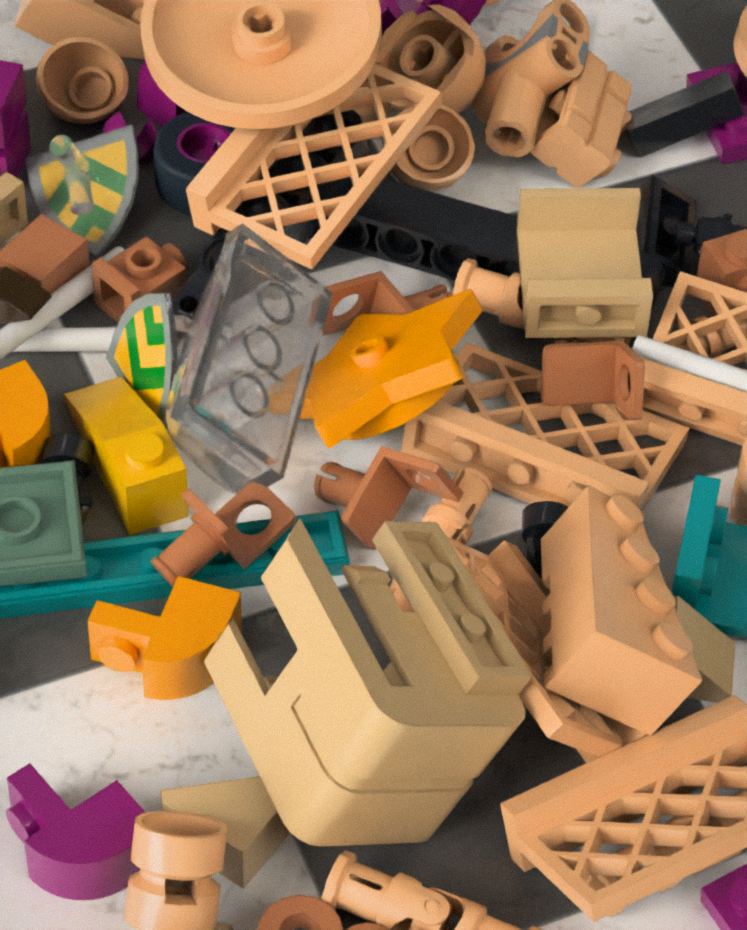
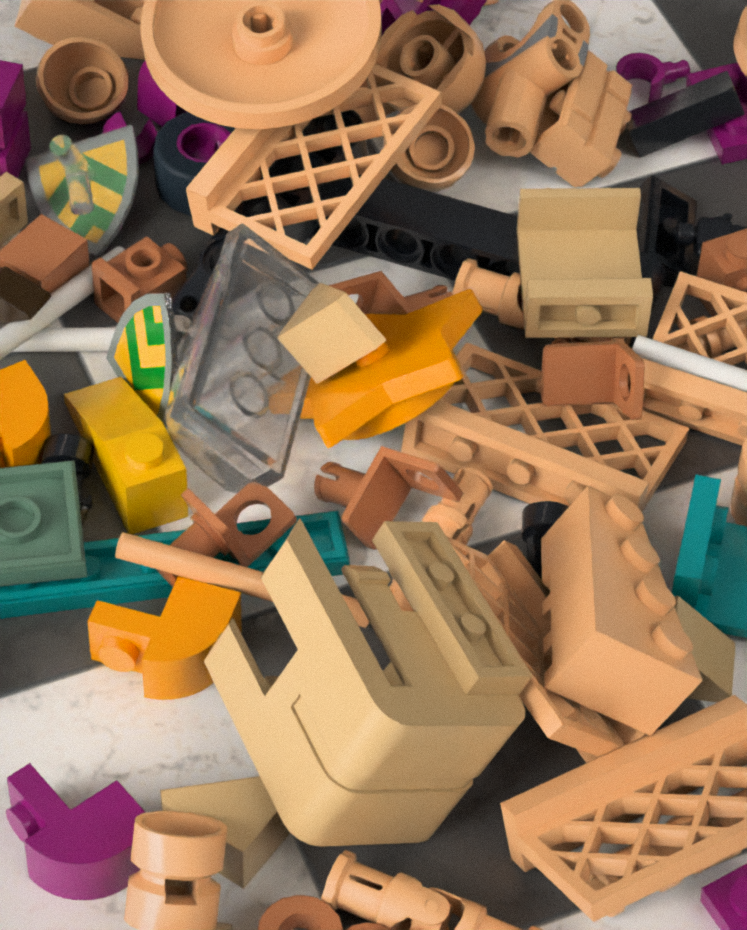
none -> light nougat bar [115,532,369,628]
none -> tan slope [277,283,386,384]
none -> magenta piece [616,53,690,103]

